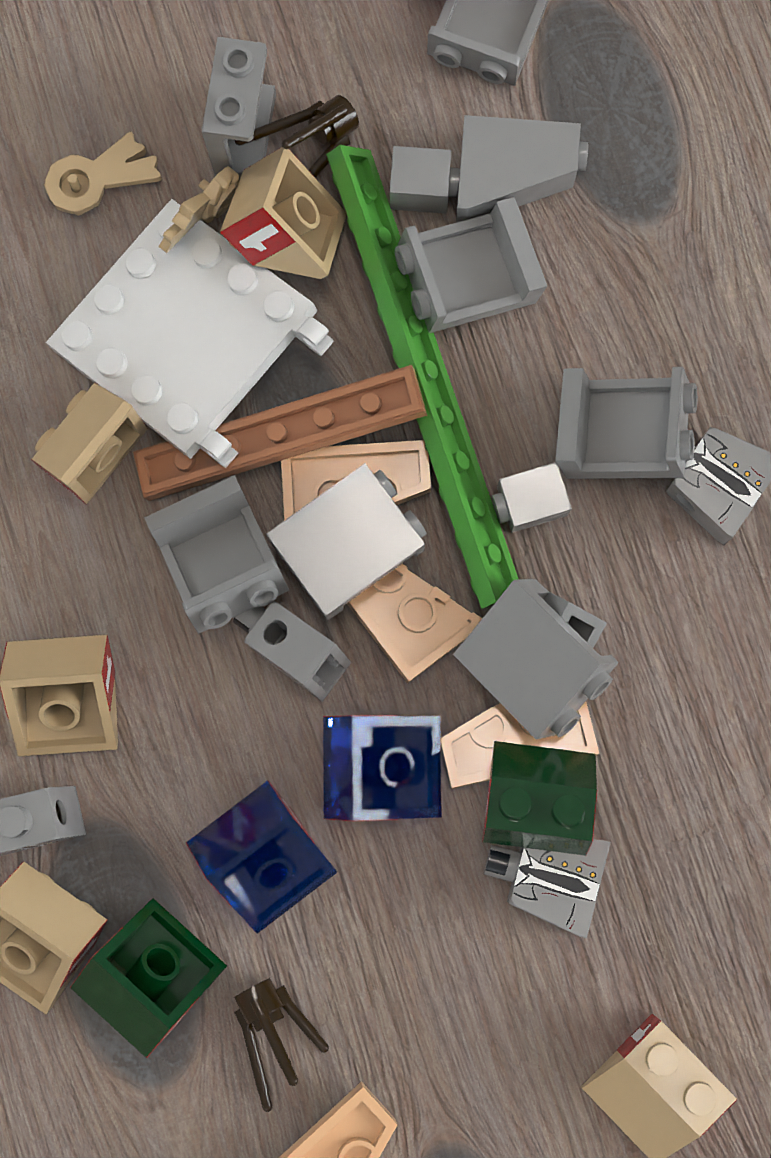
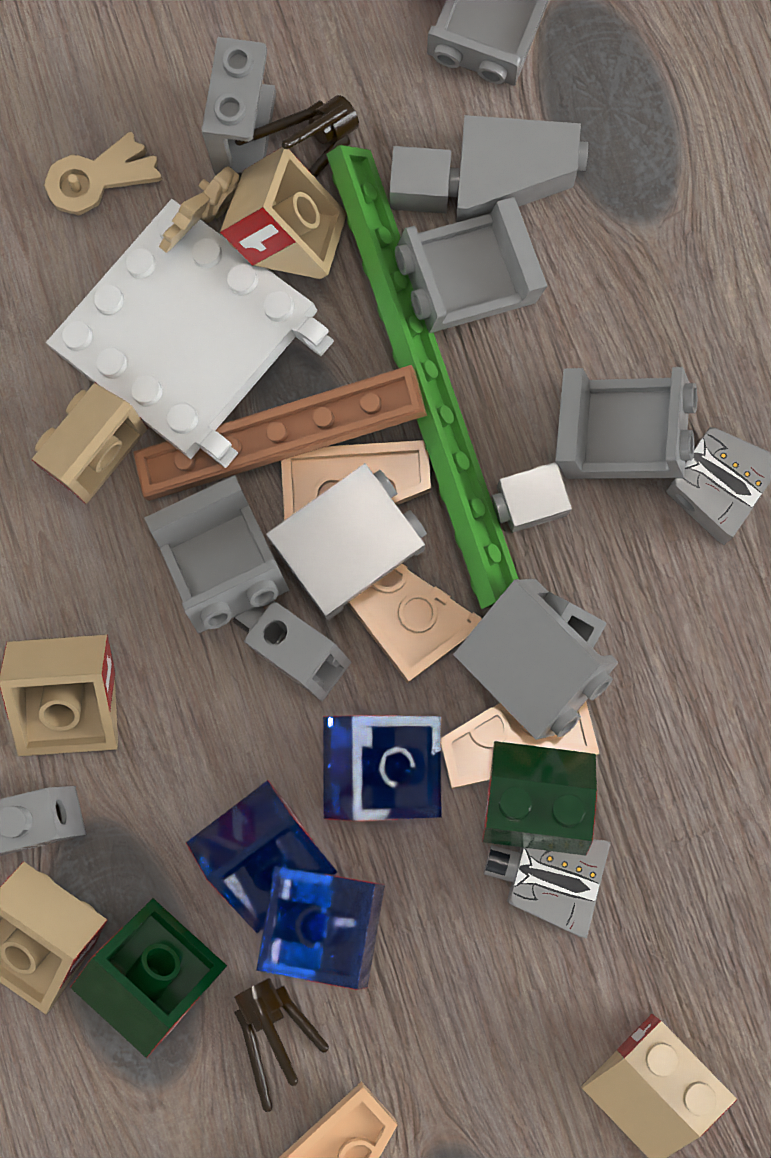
none -> clear blue slope [256,866,385,990]

